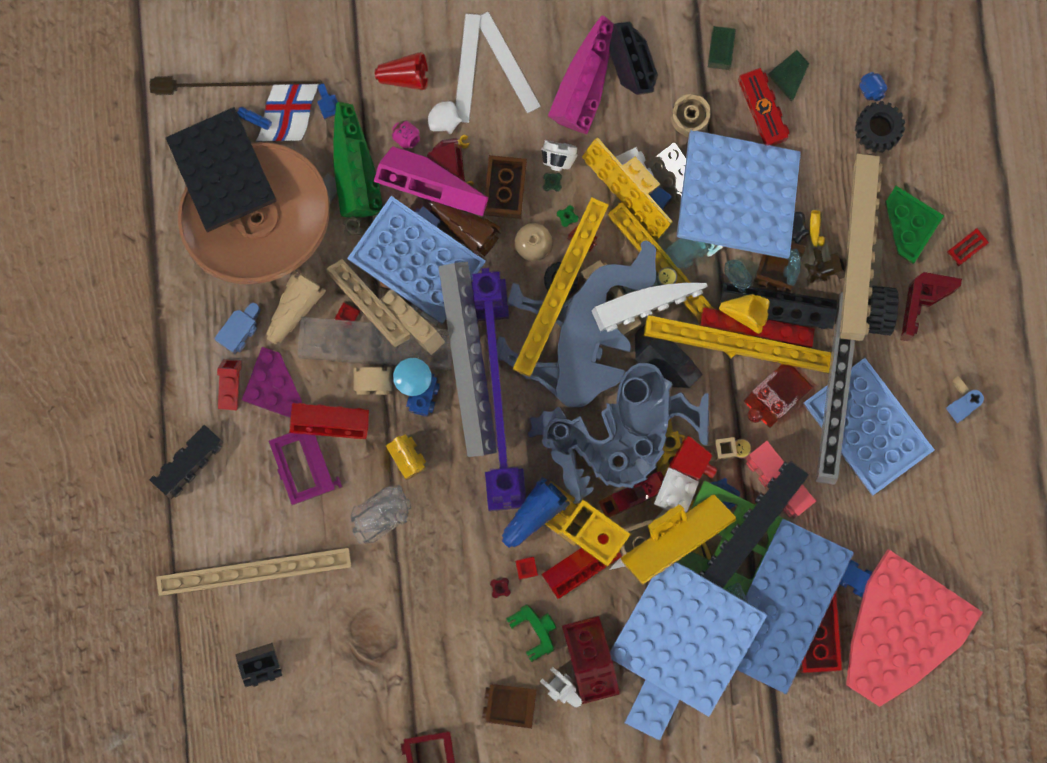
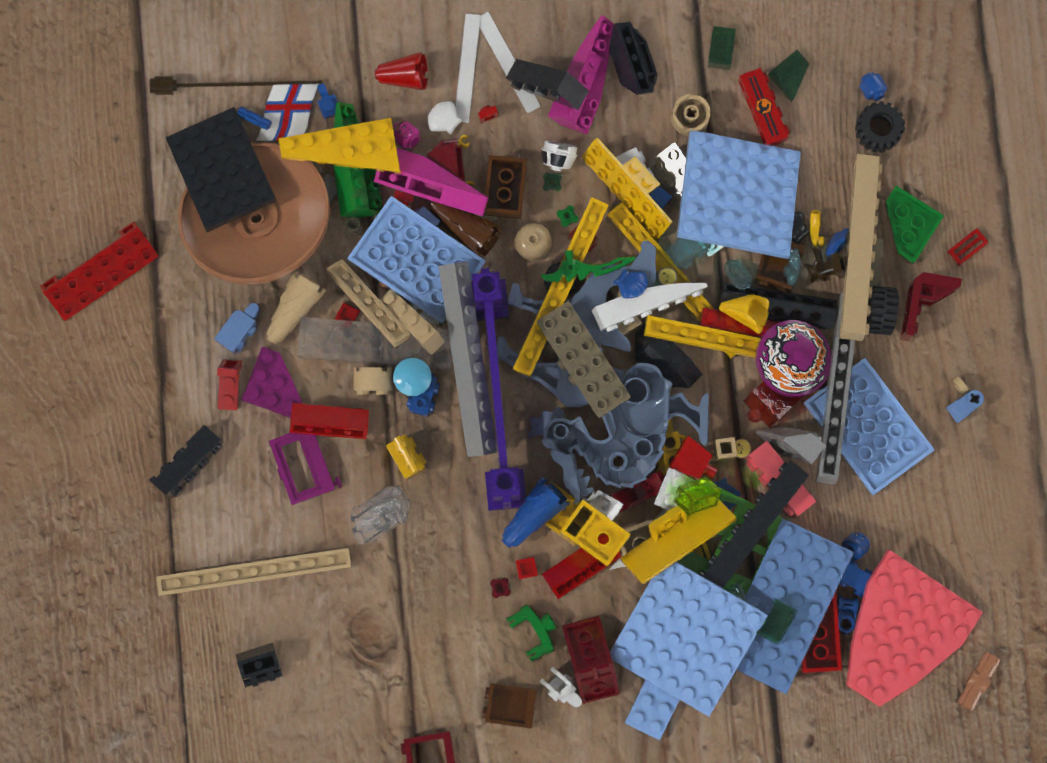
none -> red bracket [40,221,158,321]
none -> yellow wing [278,118,401,174]
none -> red plate [394,190,415,207]
none -> red plate [478,105,498,124]
none -> black wedge [506,59,589,110]
none -> dark tan bracket [537,301,631,418]
none -> green piece [541,250,636,282]
none -> white plate [583,490,623,520]
none -> blue animal [613,270,648,299]
none -> clear neon green brick [673,477,722,515]
none -> dish [755,320,832,397]
none -> light grey slope [756,426,826,464]
none -> clear green panel [756,599,798,645]
none -> blue animal [825,228,849,257]
none -> blue piece [837,596,859,634]
none -> blue head [841,532,870,560]
none -> nougat piece [957,652,1000,711]

